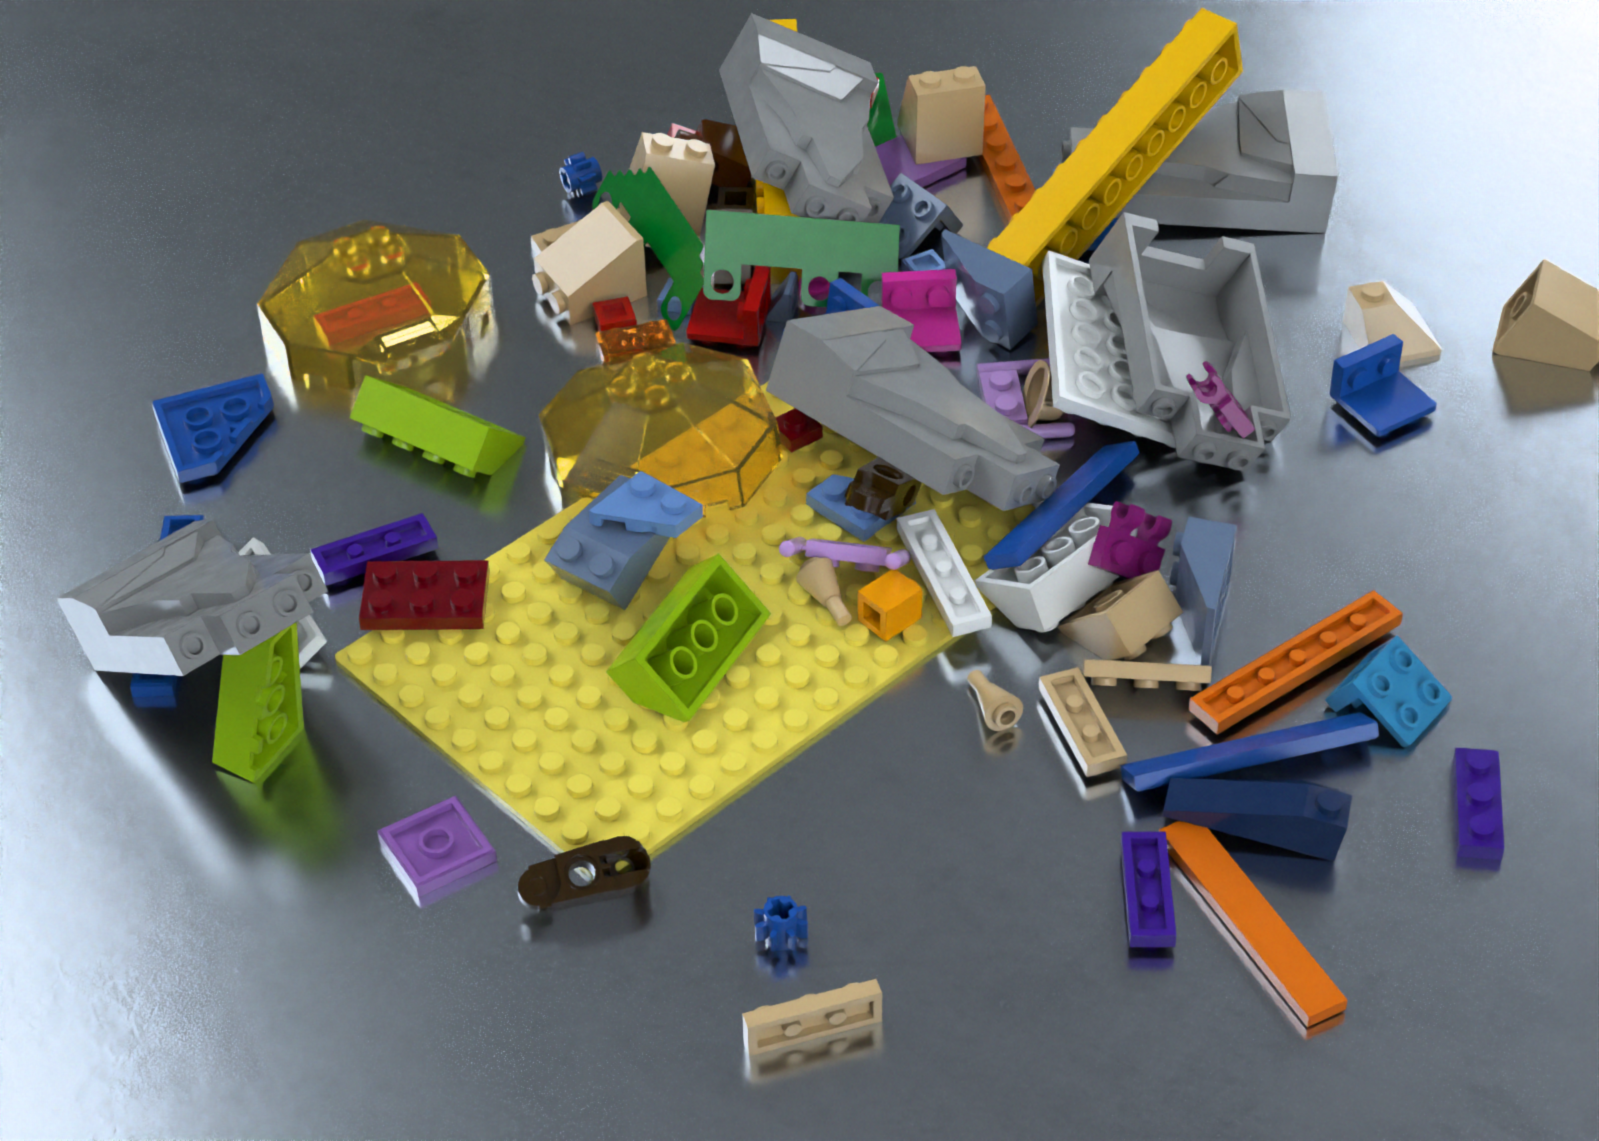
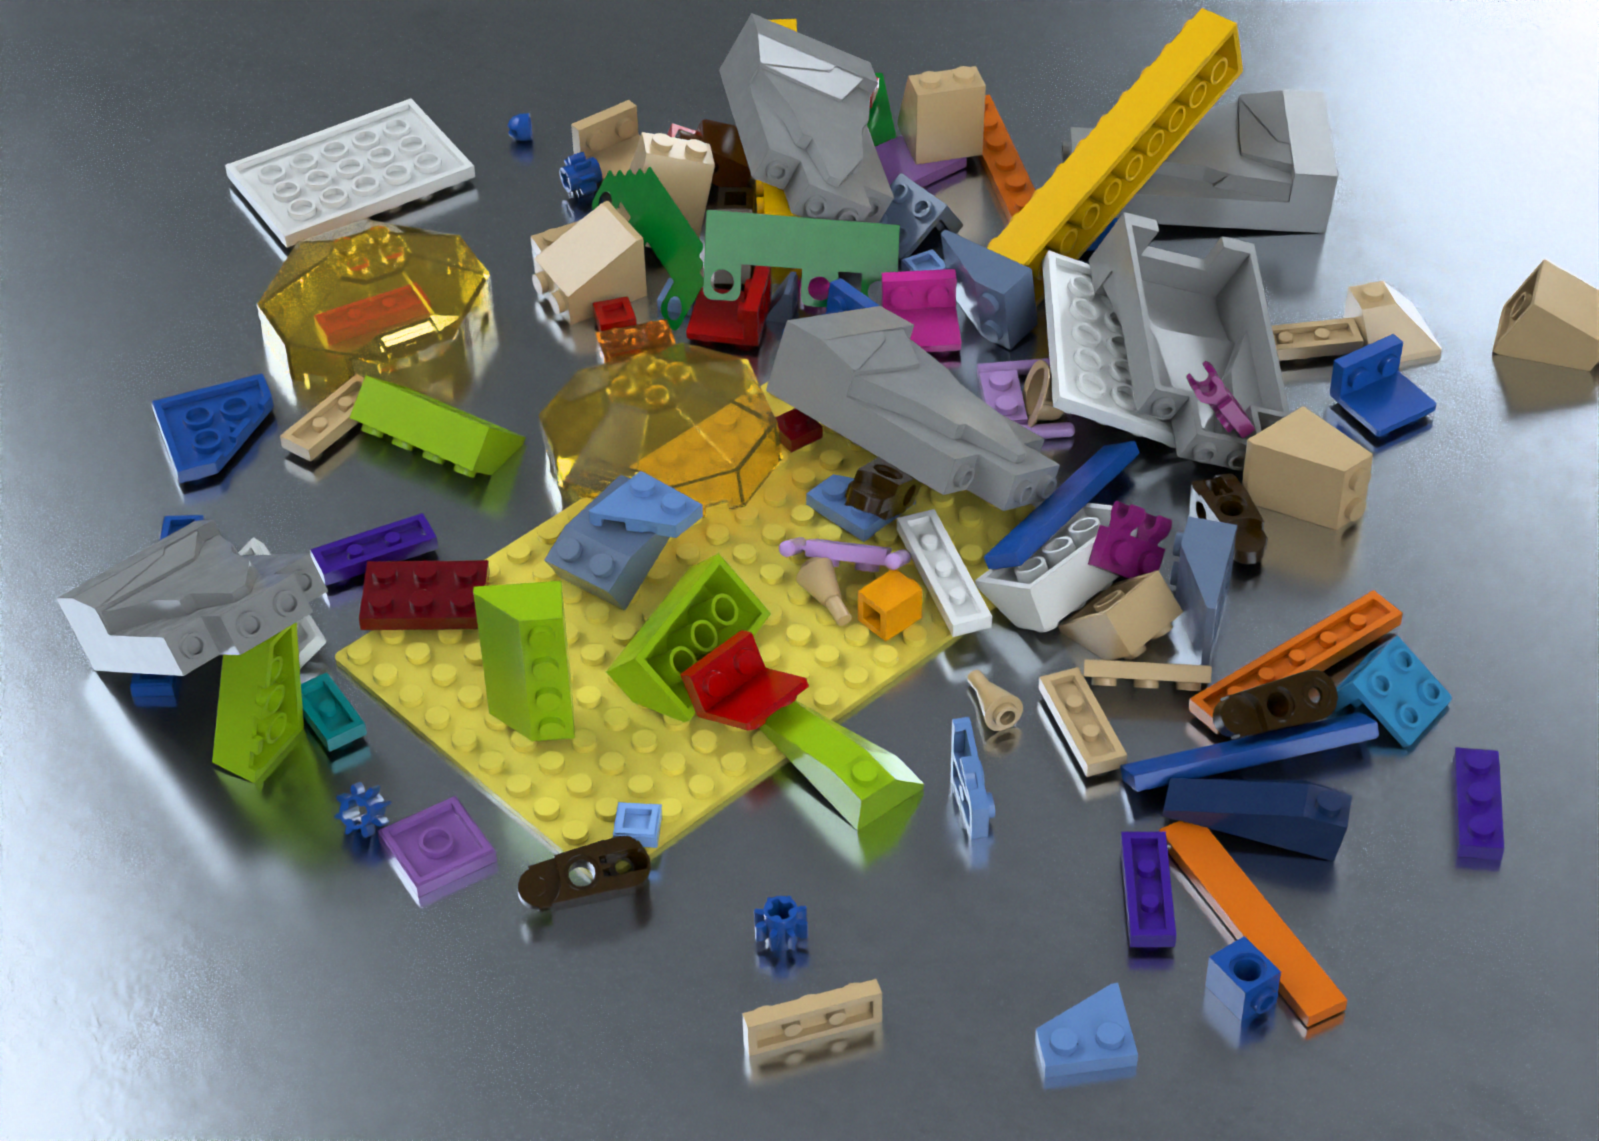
none -> white plate [225,98,475,248]
none -> tan plate [280,374,364,462]
none -> teal plate [301,672,367,752]
none -> blue gear [334,782,392,838]
none -> lime slope [474,581,575,741]
none -> blue hinge [507,113,533,141]
none -> tan bracket [571,100,640,182]
none -> light blue tile [613,802,662,848]
none -> red bracket [680,630,809,731]
none -> lime wedge [759,700,924,831]
none -> medium blue wing [951,717,995,840]
none -> medium blue wing [1035,983,1138,1078]
none -> dark brown piece [1189,473,1268,564]
none -> blue brick [1205,936,1281,1022]
none -> dark brown piece [1213,670,1338,740]
none -> tan slope [1242,406,1373,530]
none -> tan plate [1272,317,1364,361]

